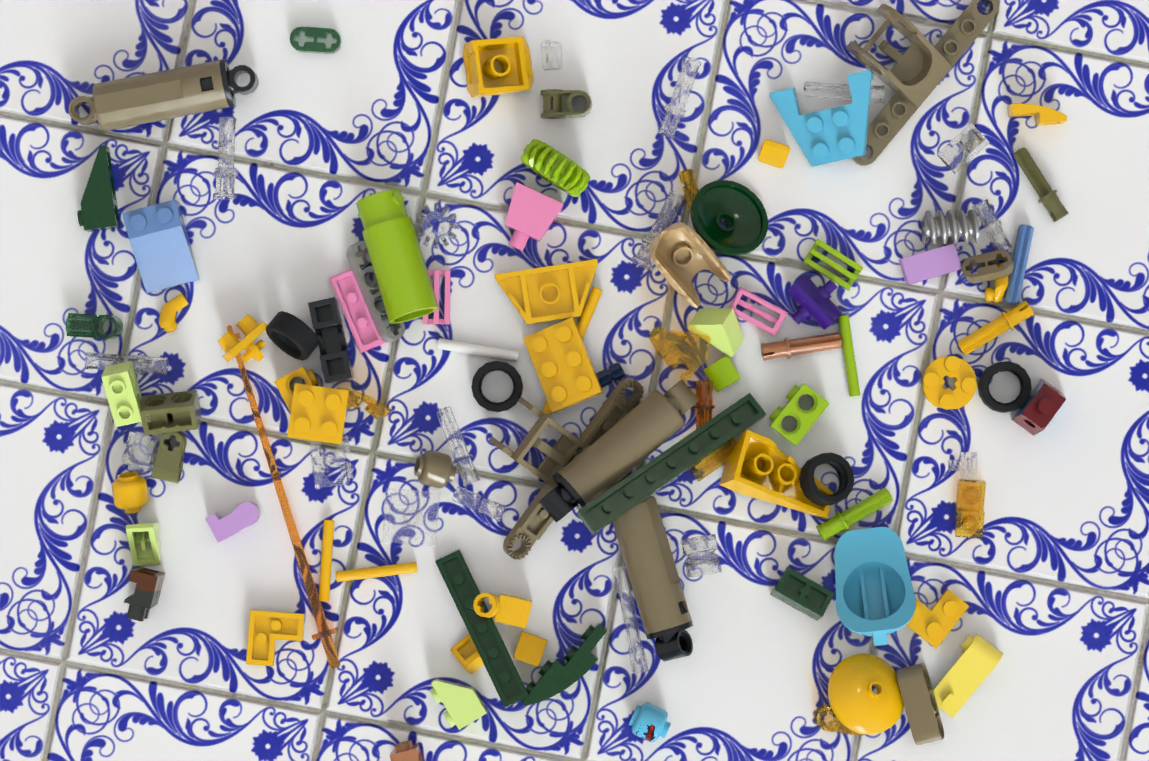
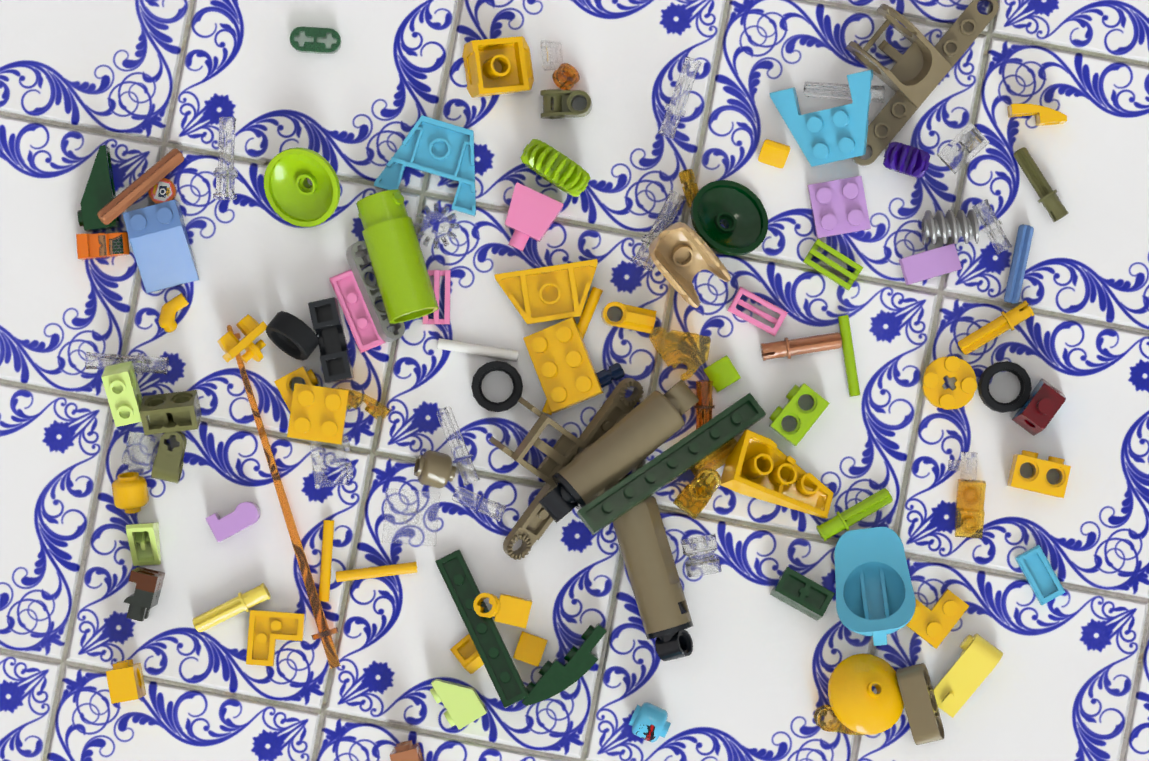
clear green piece [66,313,123,339] -> none
dark tan piece [68,59,259,131] -> none
clear piece [612,565,649,674] -> none
yellowish green slope [687,308,744,358] -> none
dark purple pin [786,274,843,330] -> none
black tyre [799,453,854,506] -> none
dark tan beam [961,250,1015,284] -> none
yellow arm [985,263,1009,303] -> none
none -> orange leg [76,232,130,260]
none -> nougat axle [97,148,184,225]
none -> yellow brick [106,659,146,704]
none -> tile [148,178,177,204]
none -> light yellow axle [192,583,271,632]
none -> lime dish [264,147,340,227]
none -> medium azure wing [374,115,476,216]
none -> clear orange bush [552,63,580,90]
none -> yellow piece [601,302,657,334]
none -> clear yellow piece [673,468,721,519]
none -> lavender plate [807,176,871,239]
none -> dark purple gear [883,142,930,178]
none -> yellow brick [1007,450,1071,498]
none -> medium azure tile [1014,545,1065,605]

